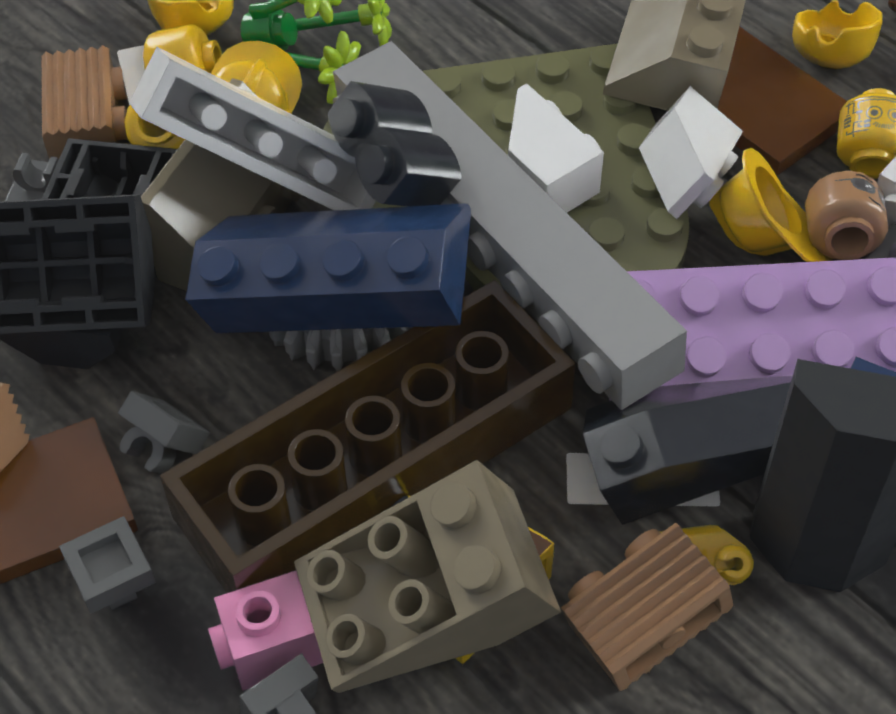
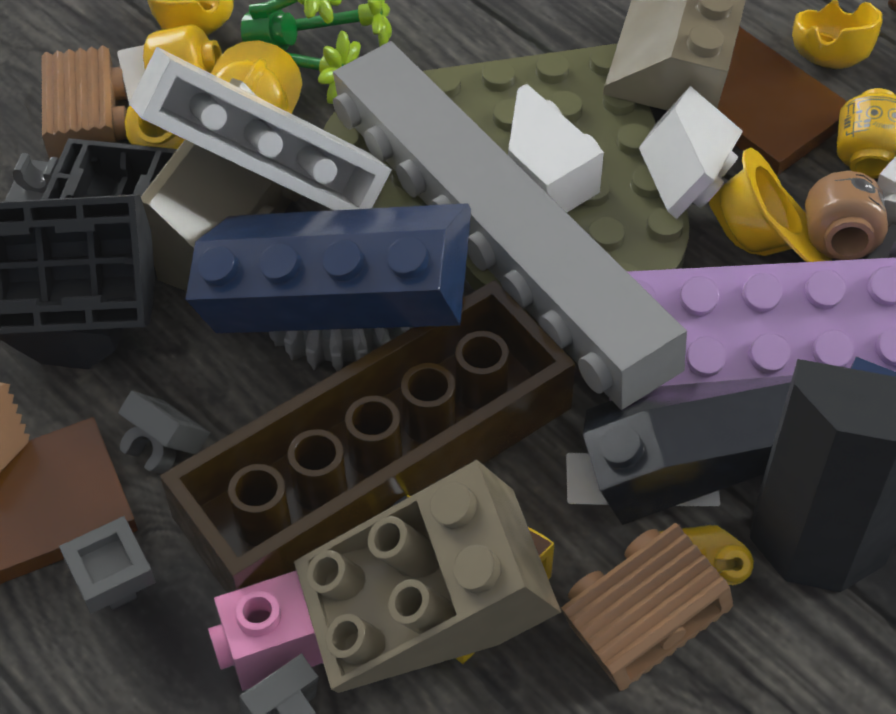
black brick [328,81,462,206] -> none

